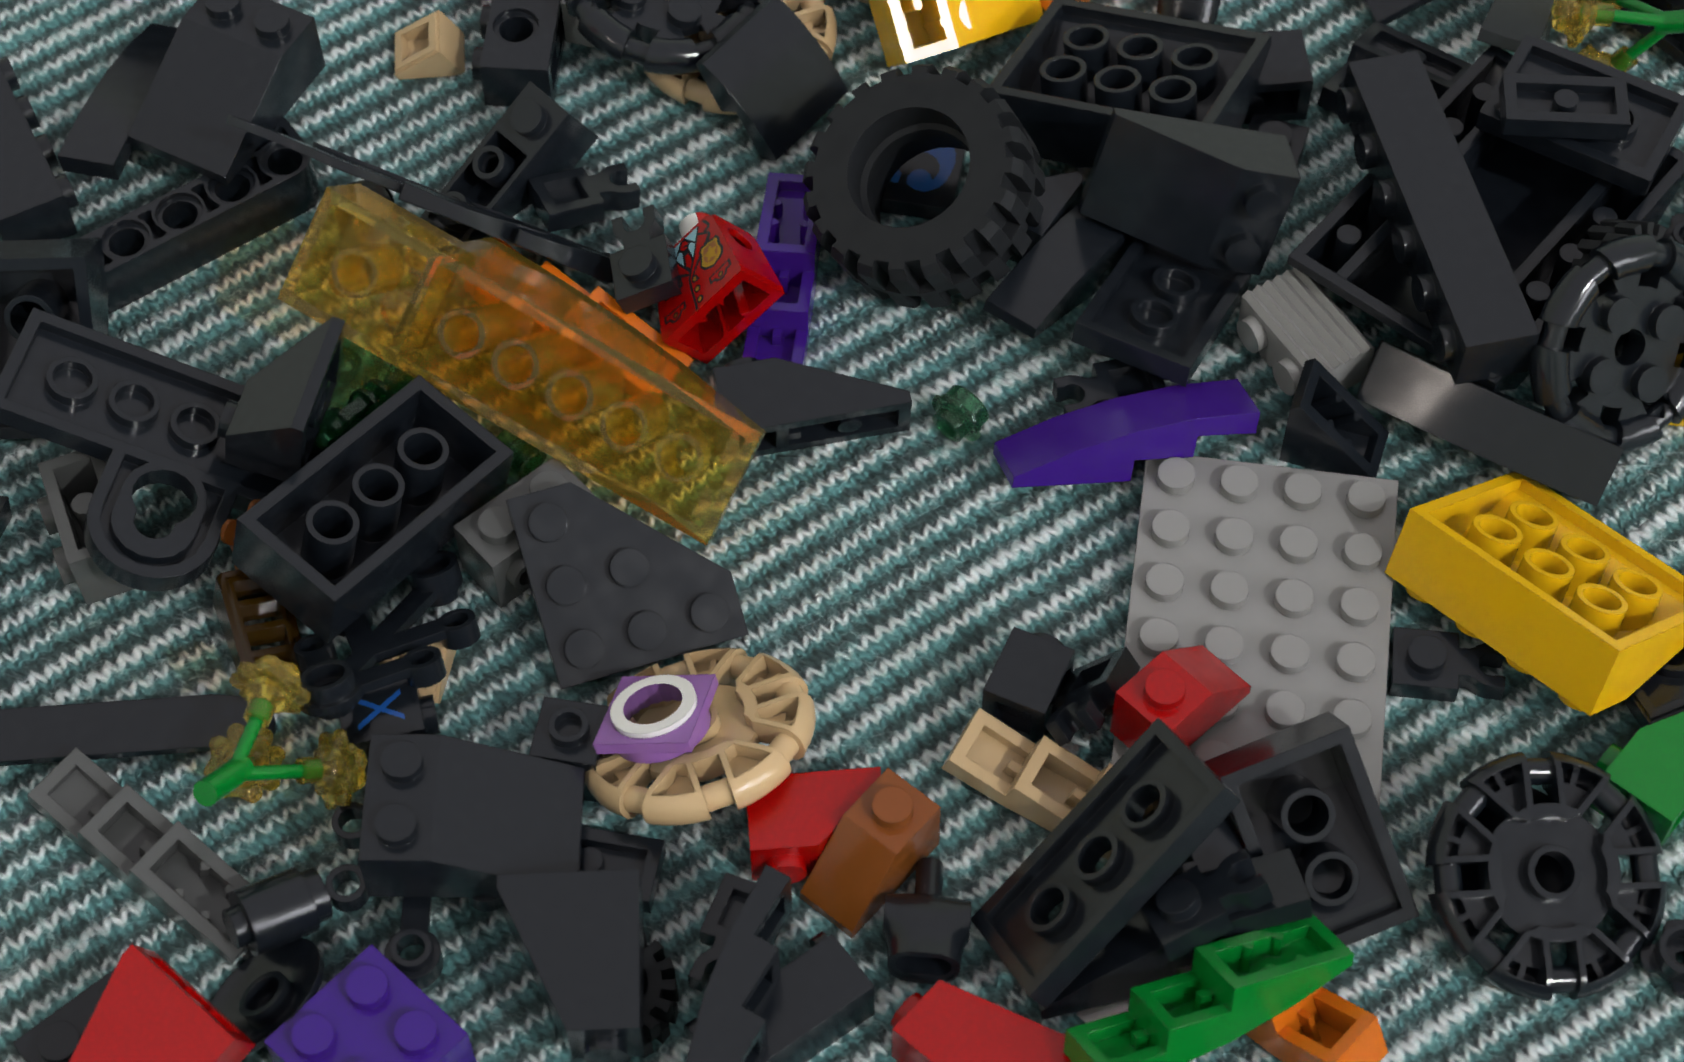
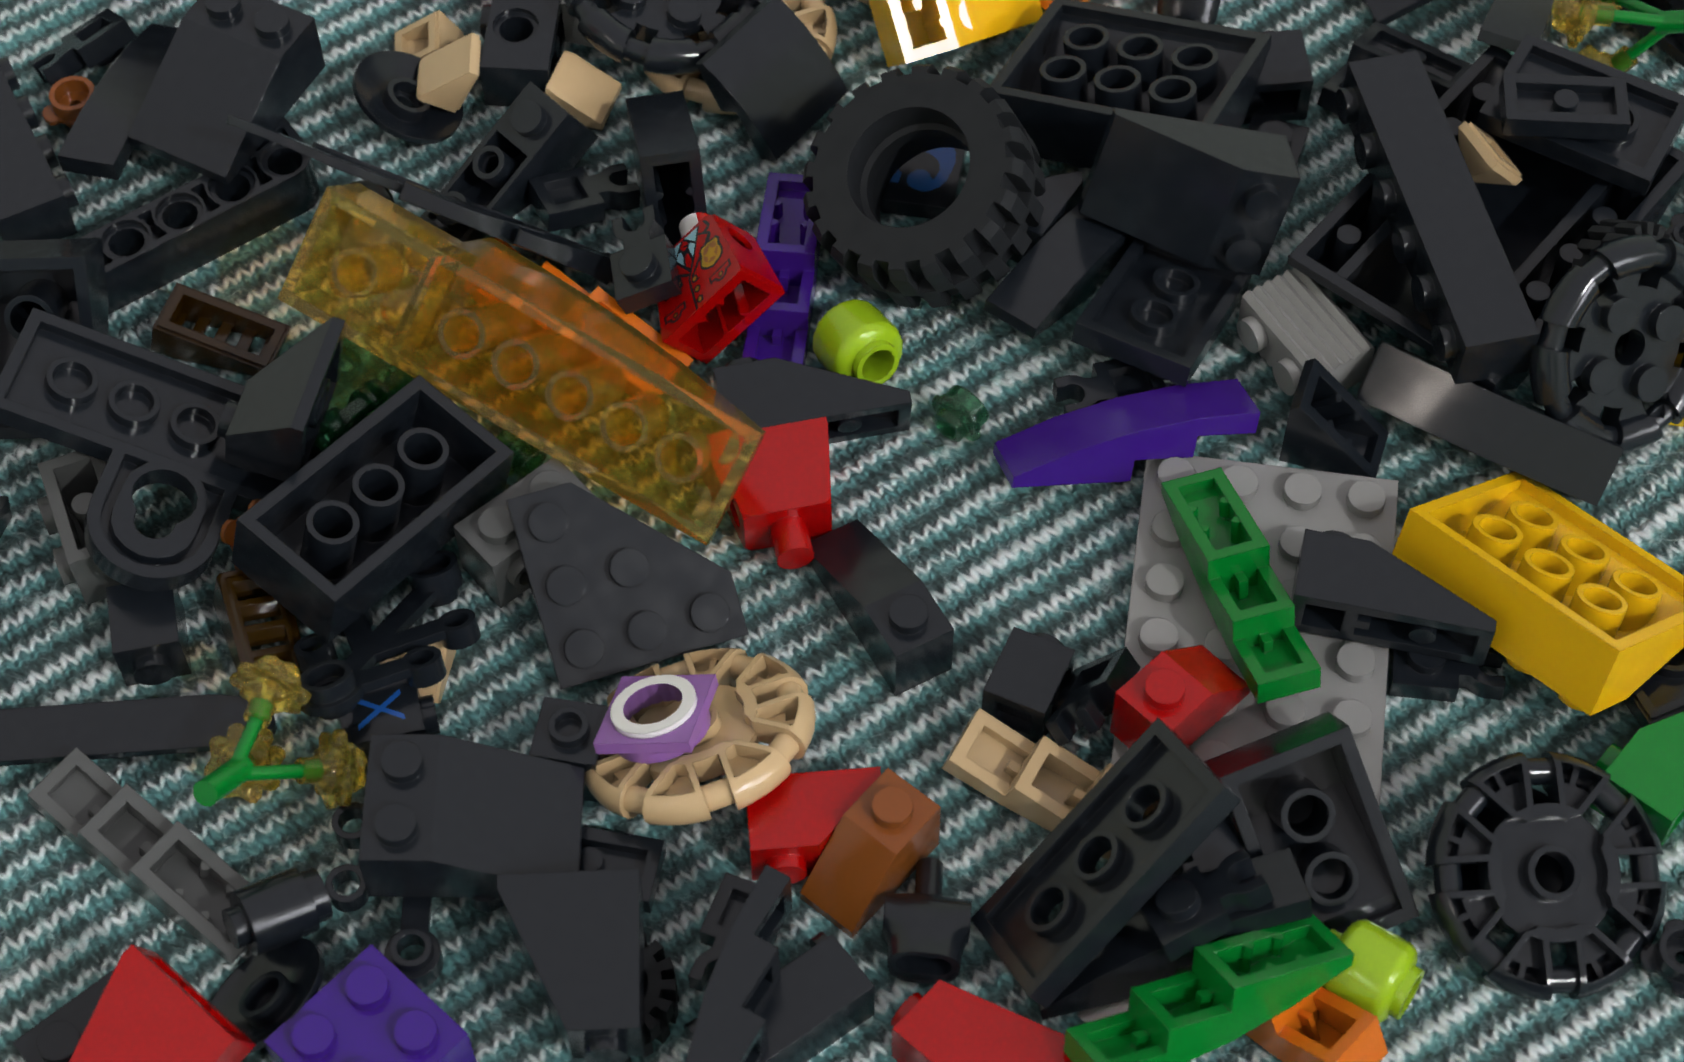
none -> black plate [30,8,137,87]
none -> dark orange plate [42,76,95,128]
none -> black brick [106,584,192,686]
none -> dark brown slope [151,283,291,376]
none -> black dish [352,51,463,144]
none -> tan slope [416,33,481,113]
none -> tan slope [545,50,622,130]
none -> black slope [625,90,707,246]
none -> red torso [708,416,832,569]
none -> black slope [810,519,954,696]
none -> lime head [812,299,903,384]
none -> green slope [1161,467,1321,704]
none -> black slope [1291,529,1497,666]
none -> lime head [1322,919,1425,1024]
none -> tan slope [1458,121,1523,186]

